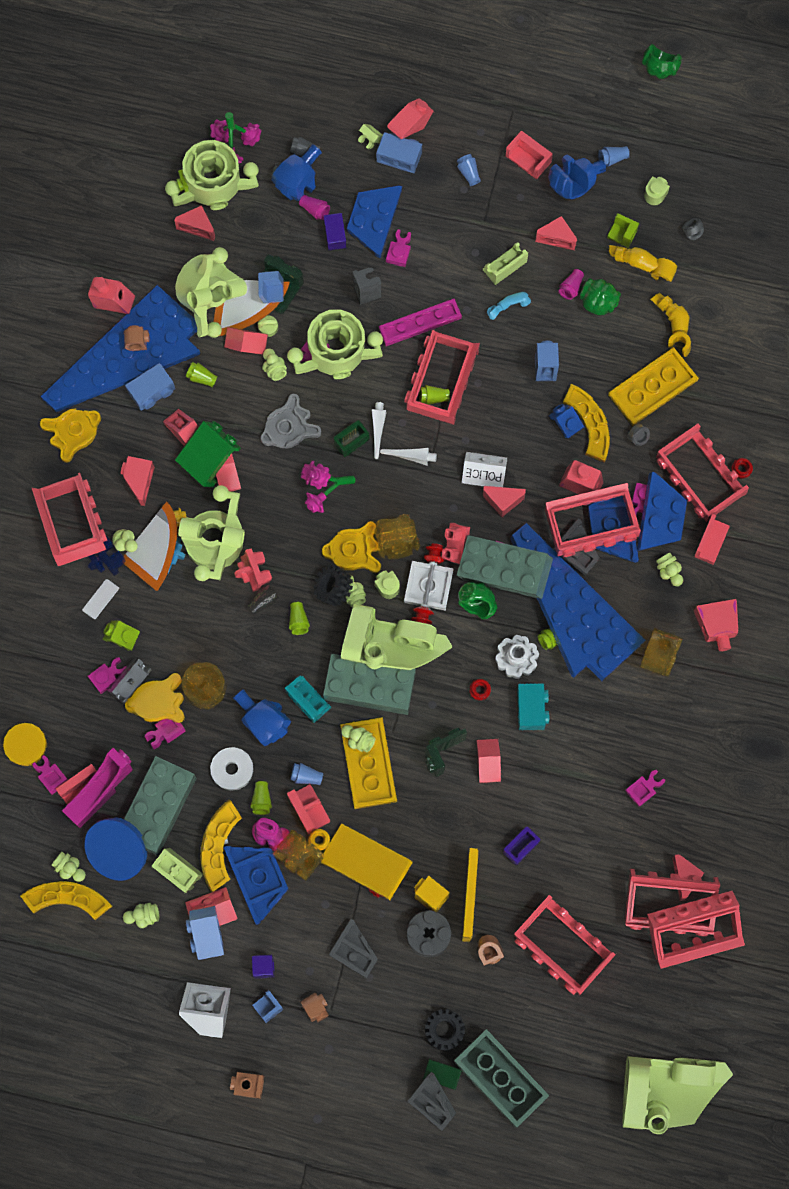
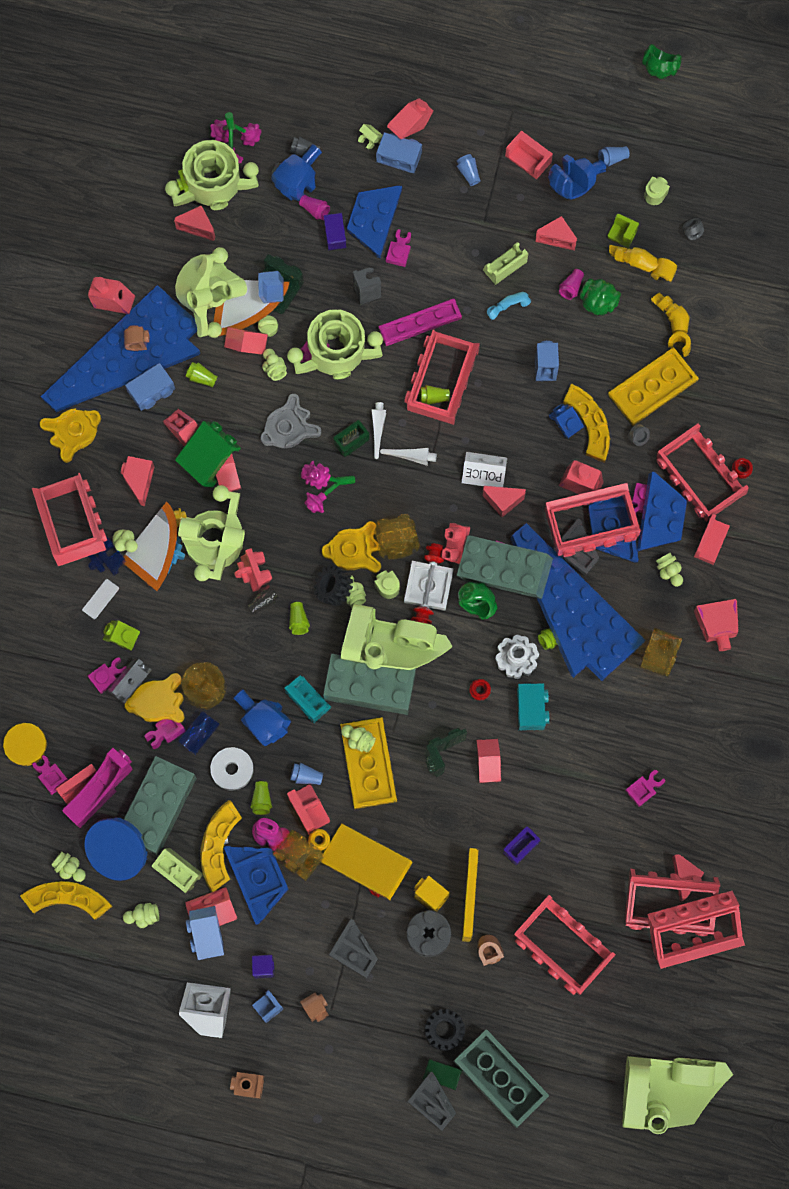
none -> clear blue hips [178,711,220,755]

